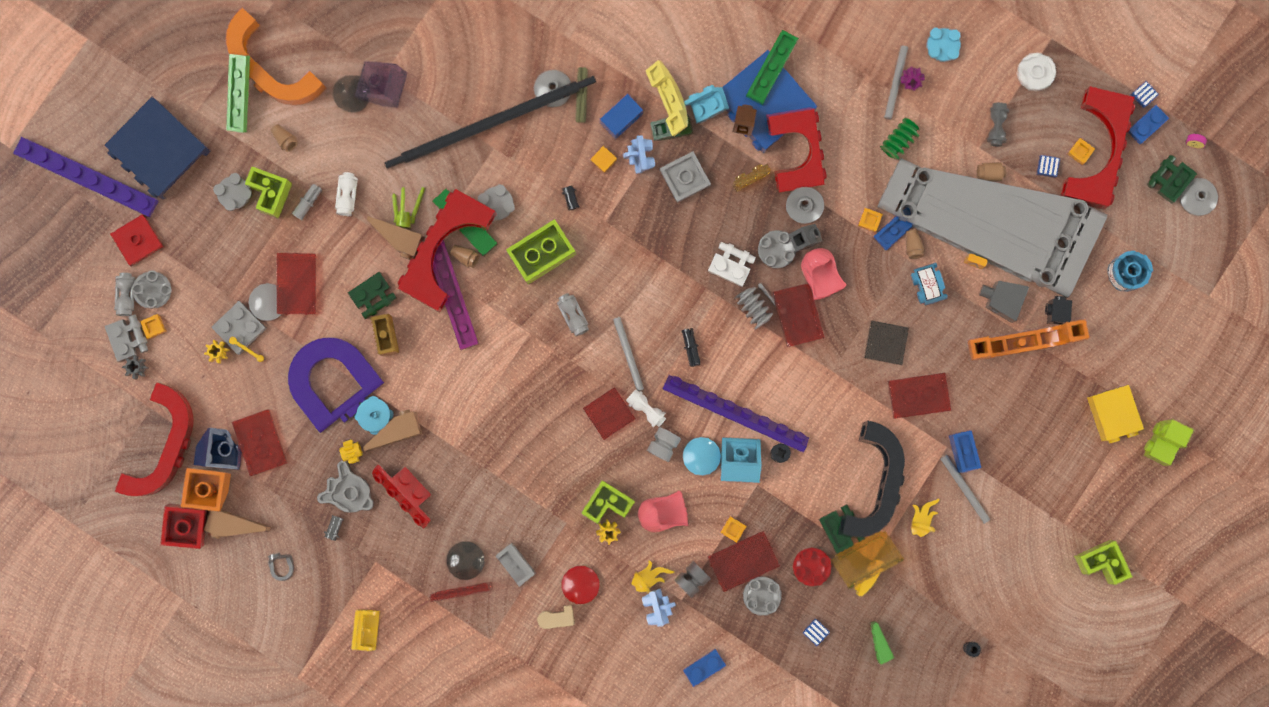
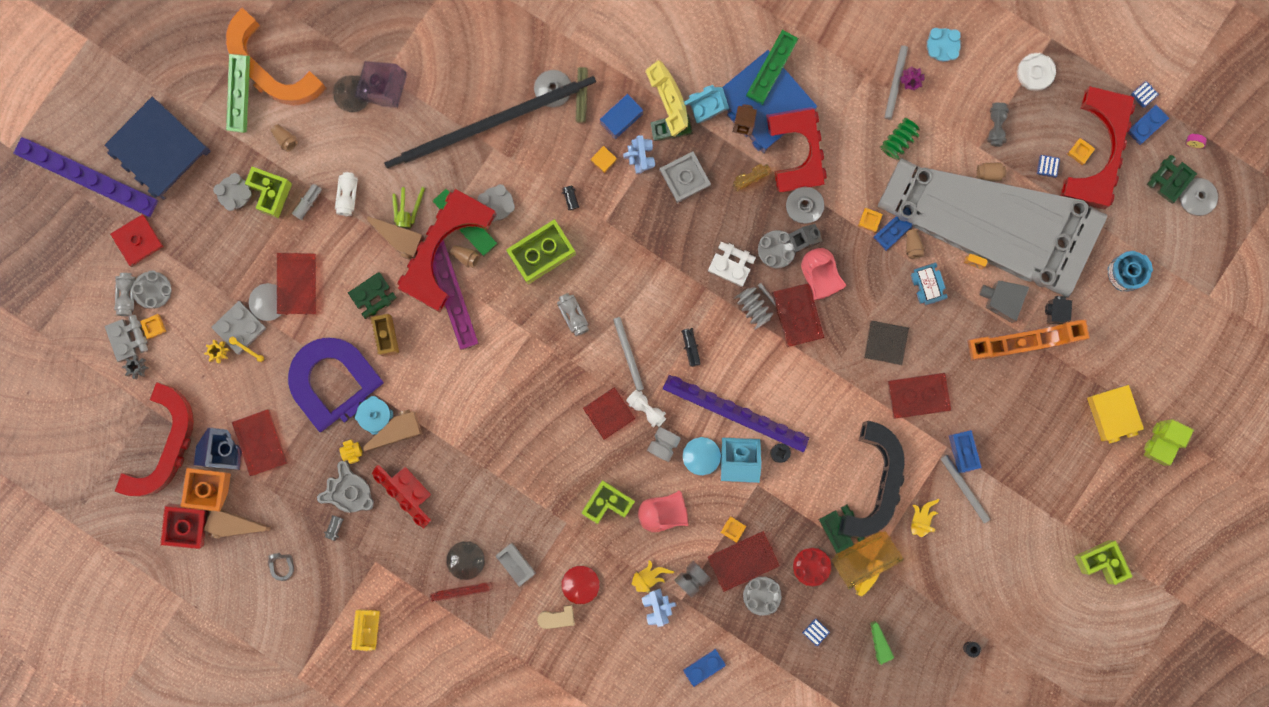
yellow gear [595,519,621,545] -> none

